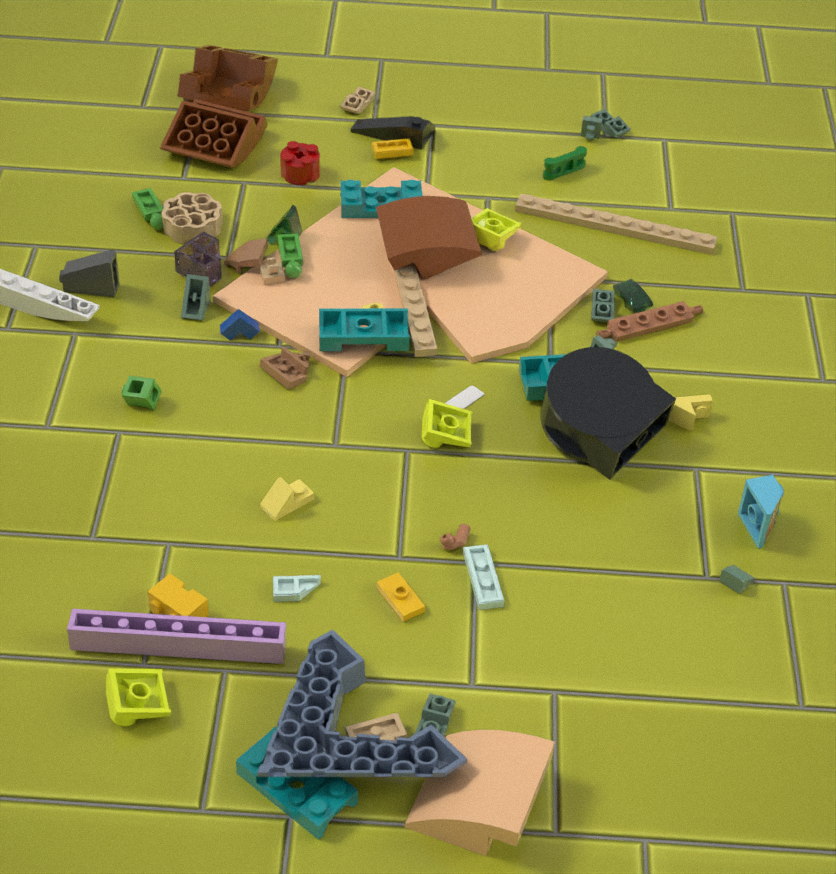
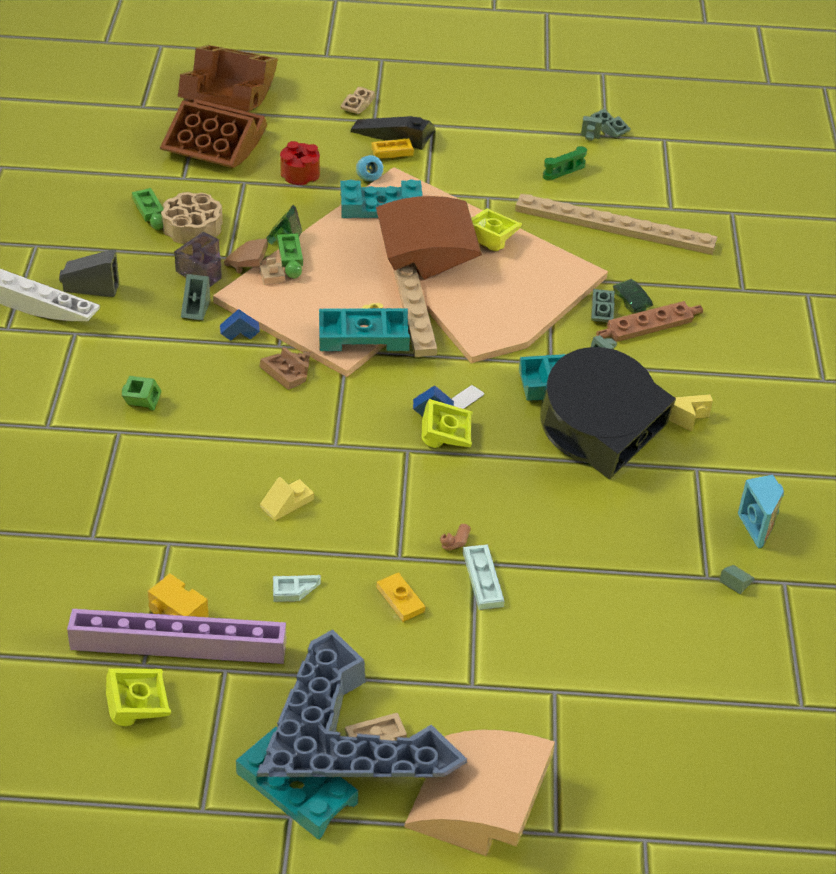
sand green slope [414,694,456,737] -> none
none -> medium azure head [356,155,383,182]
none -> blue piece [413,385,454,417]

